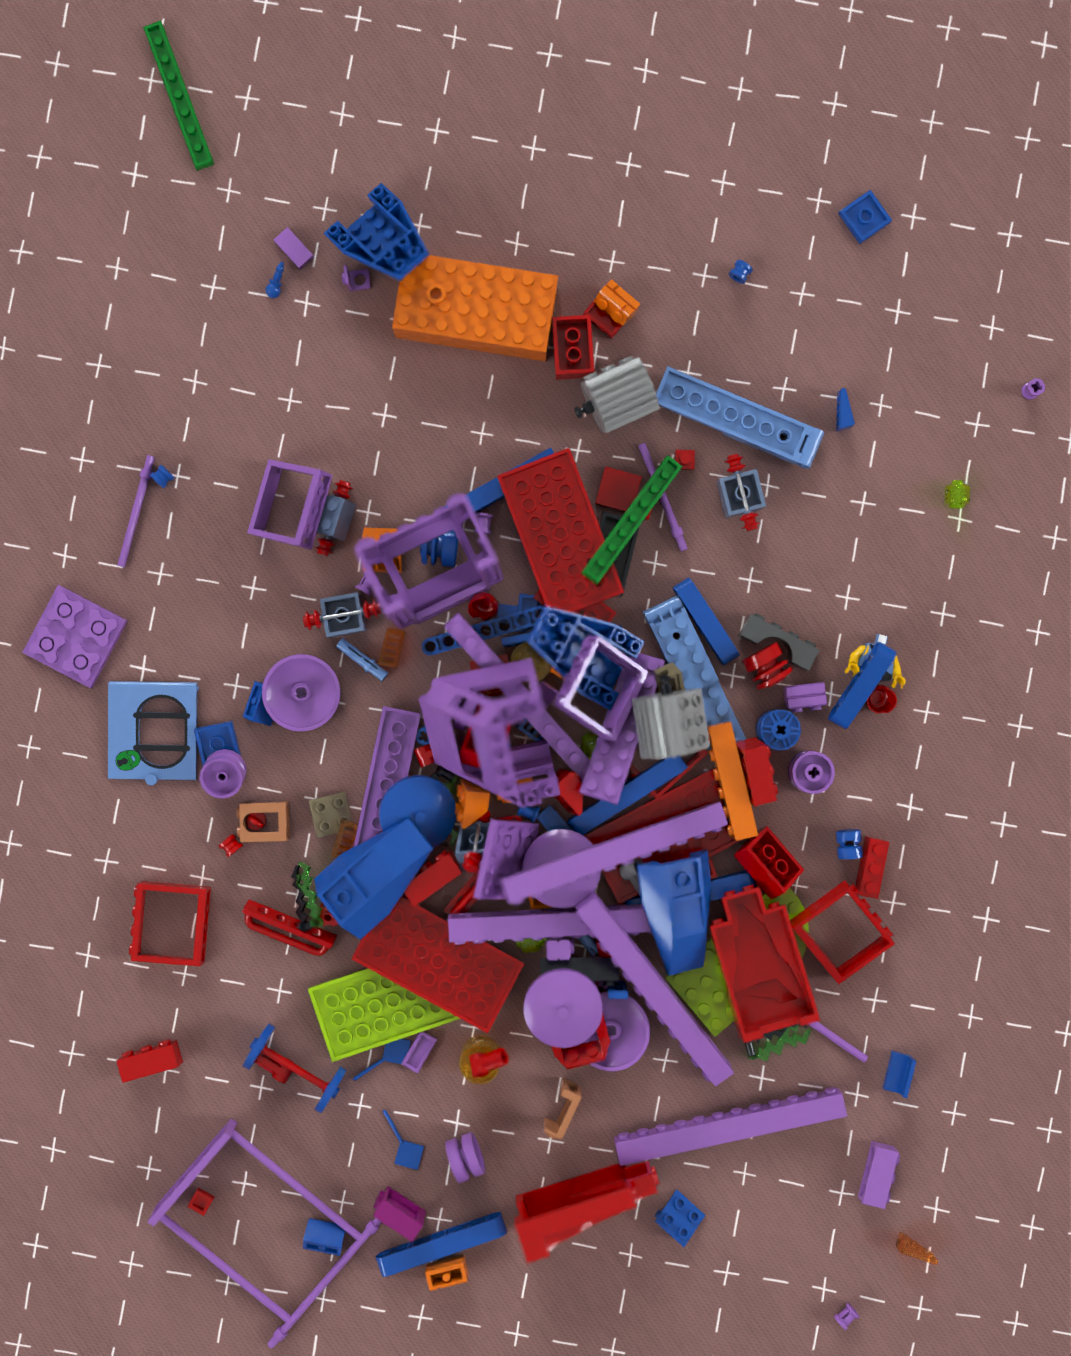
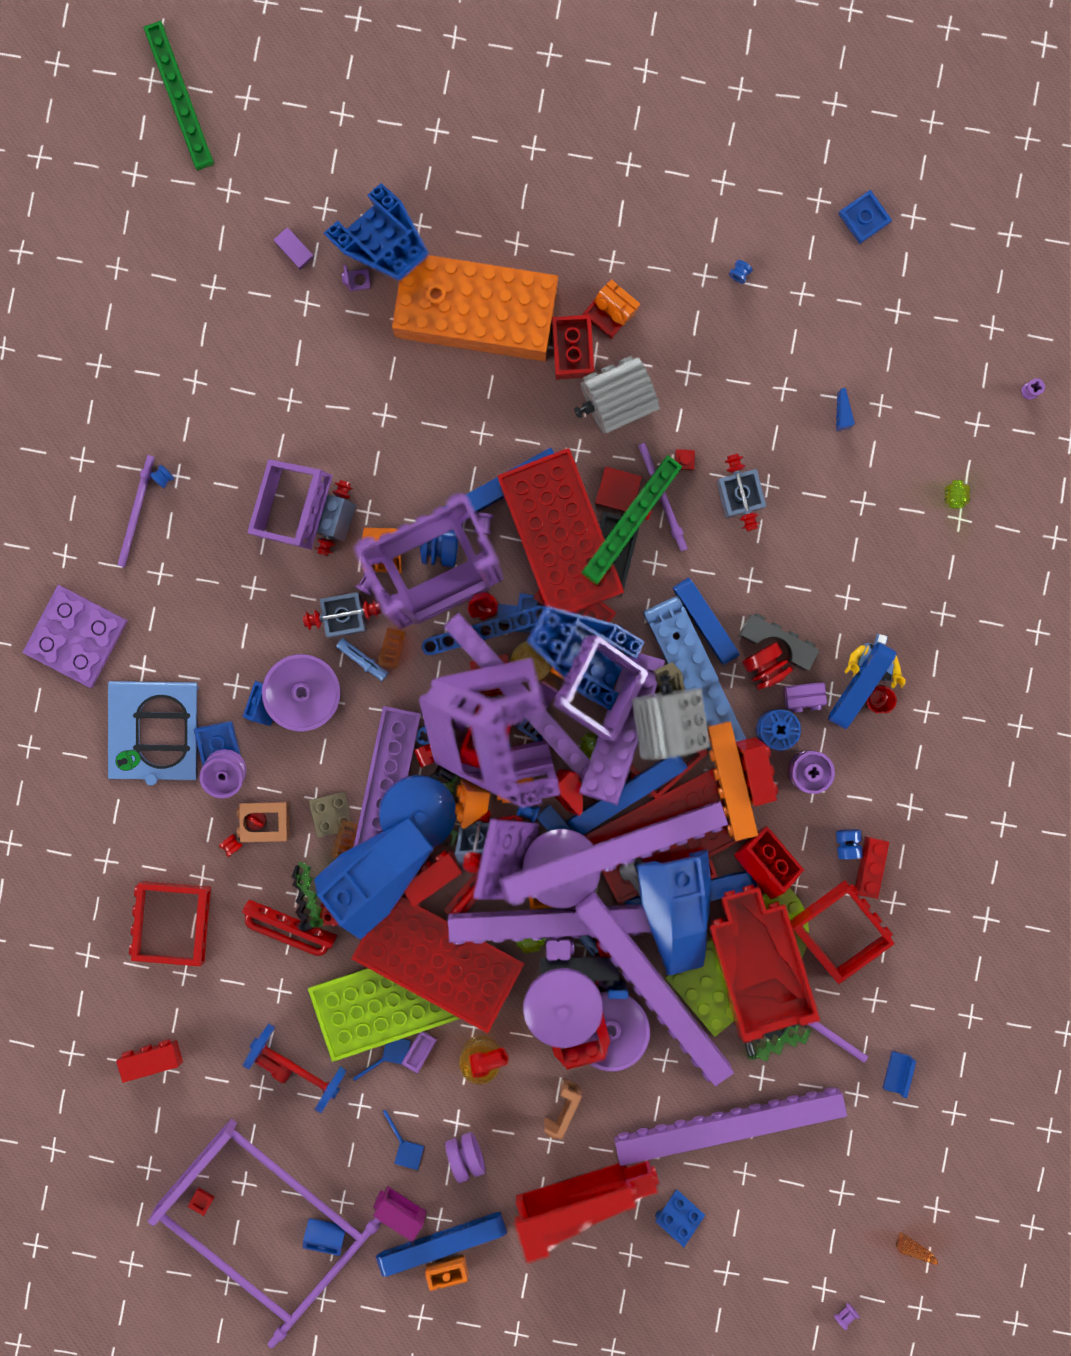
blue bar [265,262,284,298] -> none
blue tile [501,632,532,648] -> none
medium blue hinge [656,366,824,469] -> none
medium lavender brick [858,1141,900,1209] -> none

